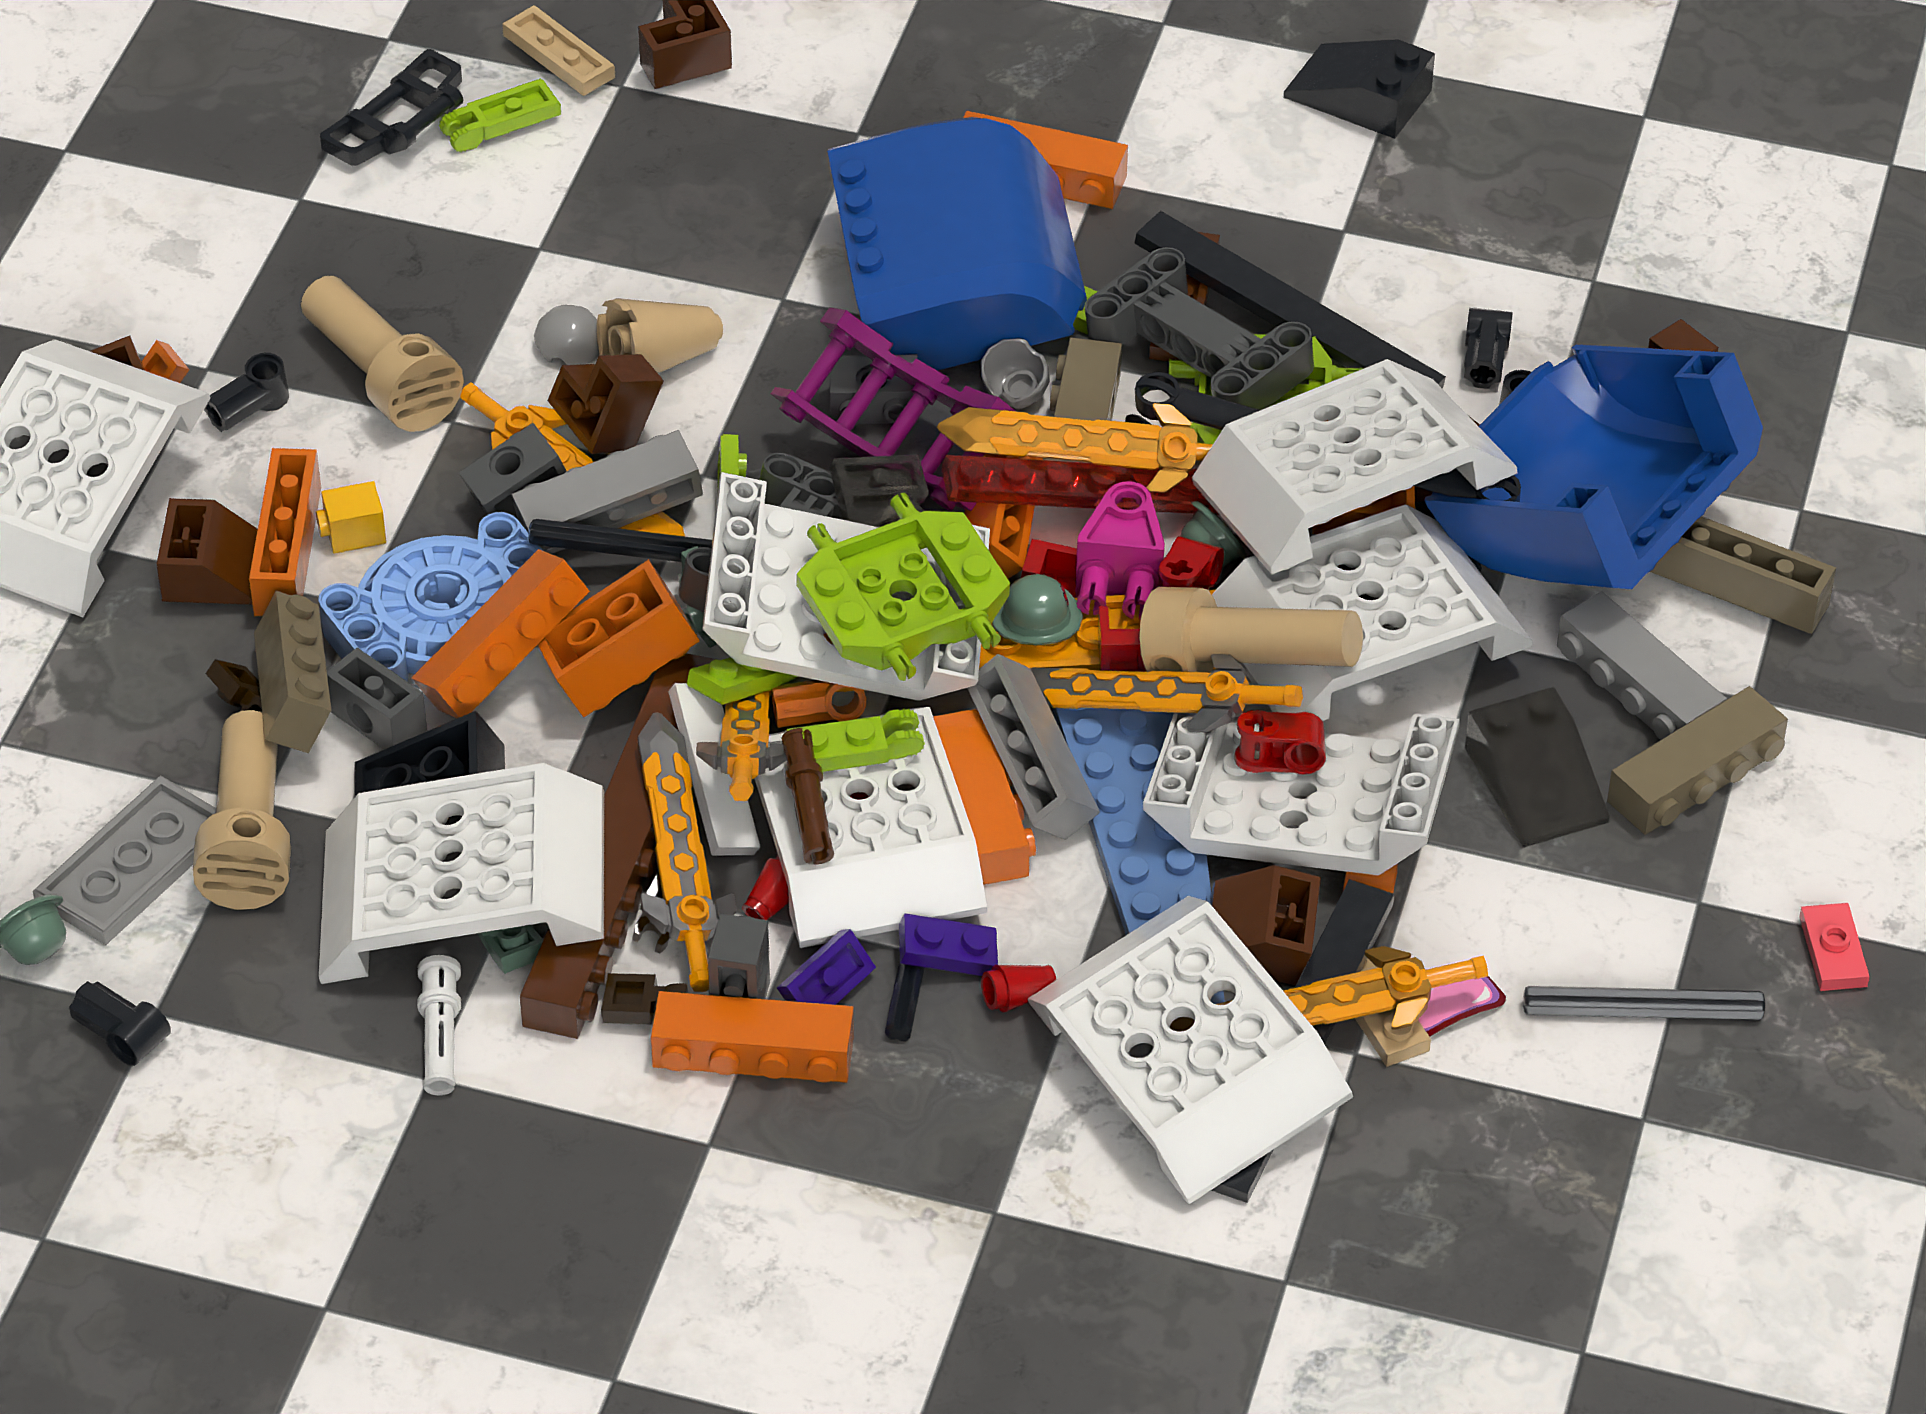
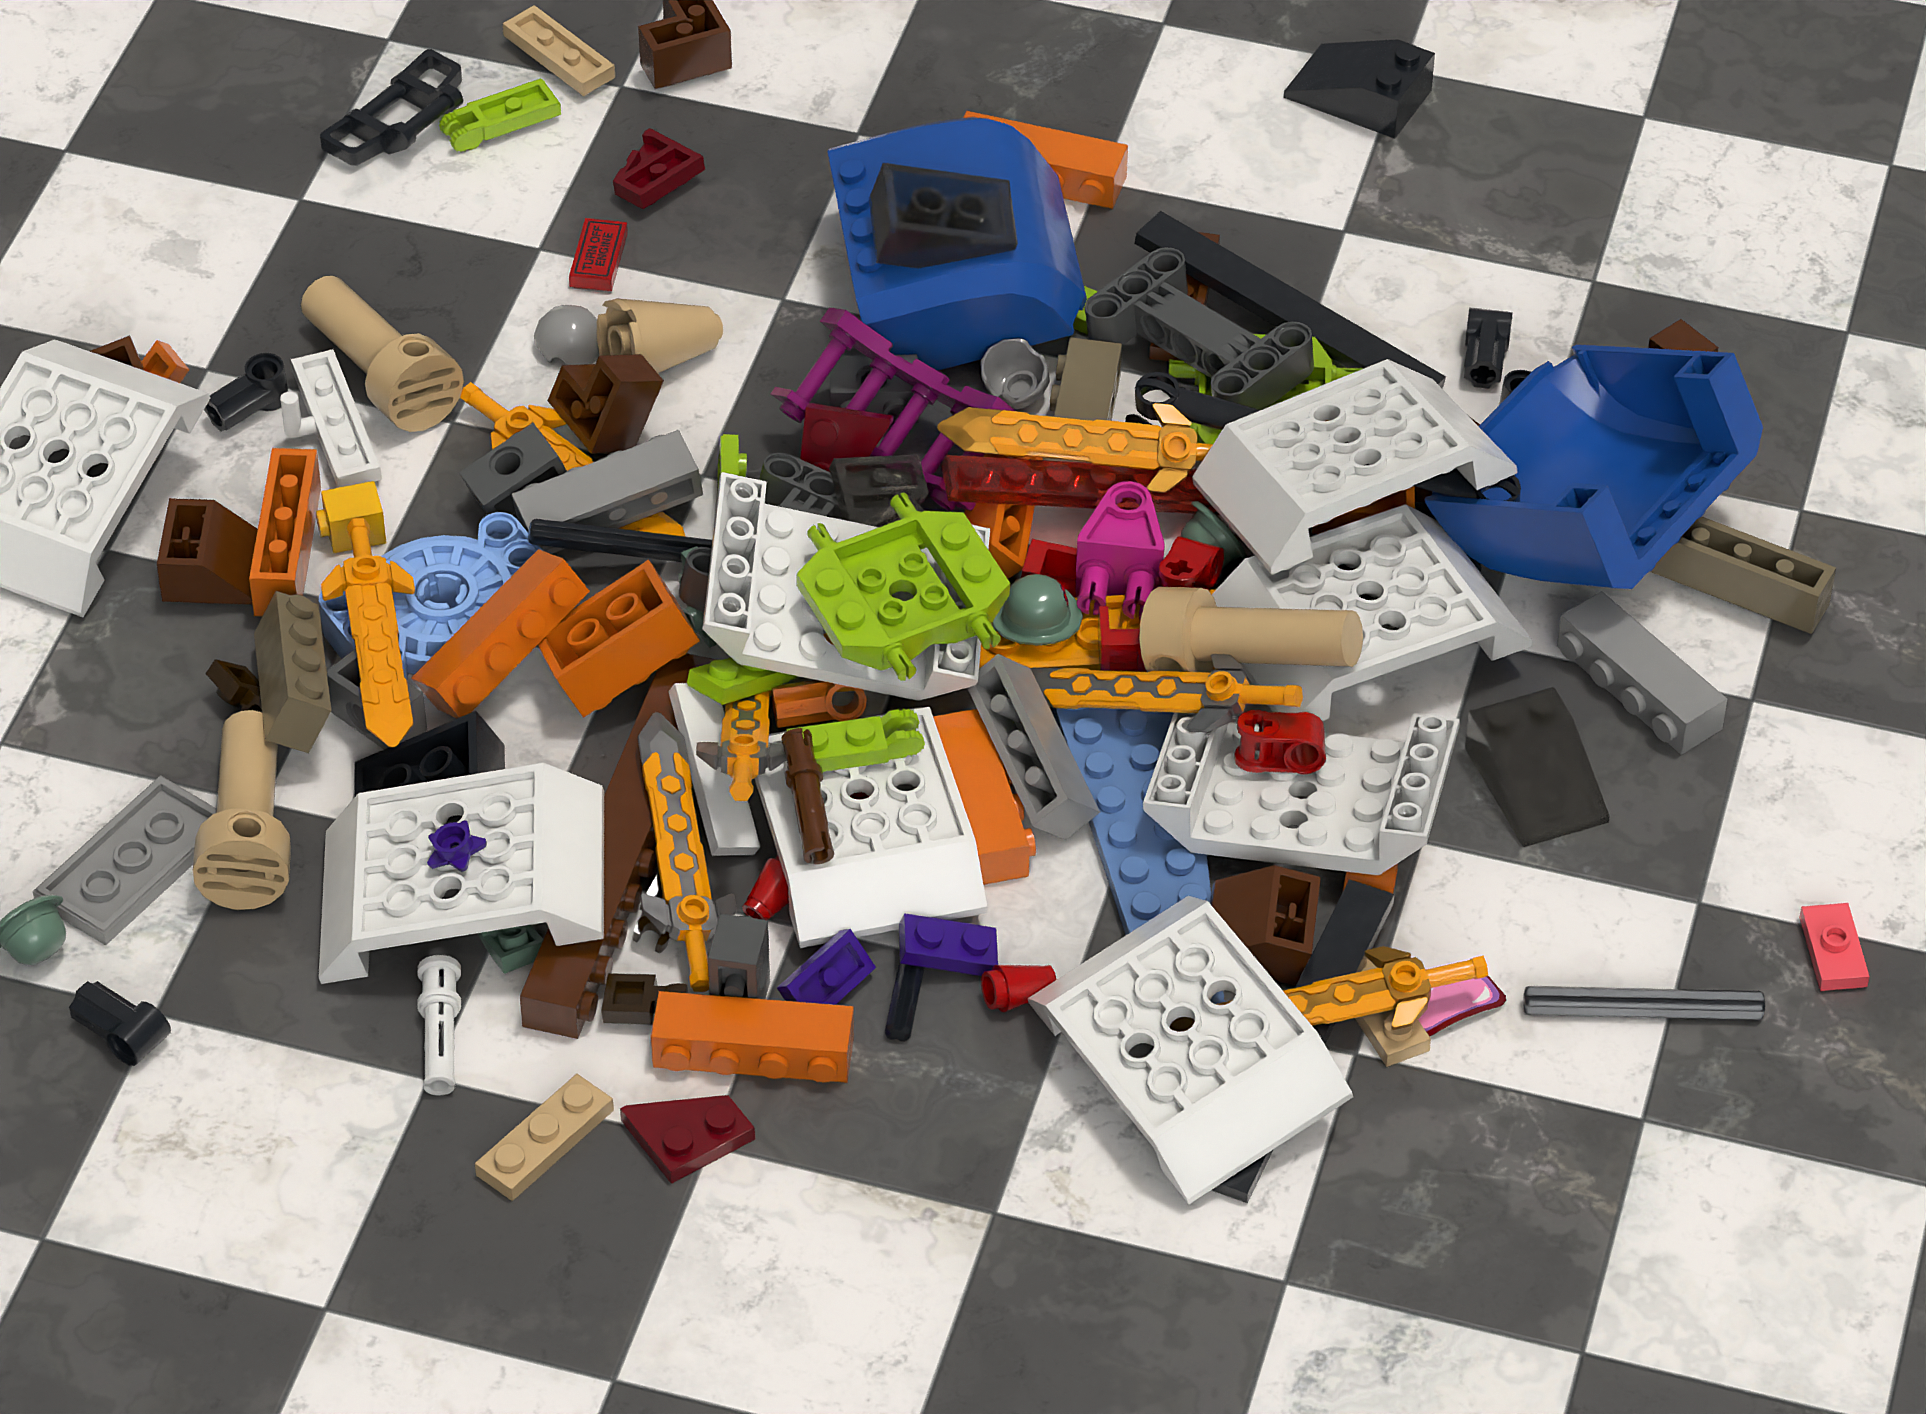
dark tan brick [1607,686,1788,835] -> none
none -> white plate [280,349,382,488]
none -> light orange sword [321,518,415,747]
none -> dark purple plate [427,820,487,872]
none -> tan plate [475,1073,614,1201]
none -> red tile [569,218,628,291]
none -> dark red wing [613,128,705,209]
none -> dark red wing [620,1095,755,1184]
none -> dark red wing [800,403,893,482]
none -> clear smoke slope [869,163,1018,269]

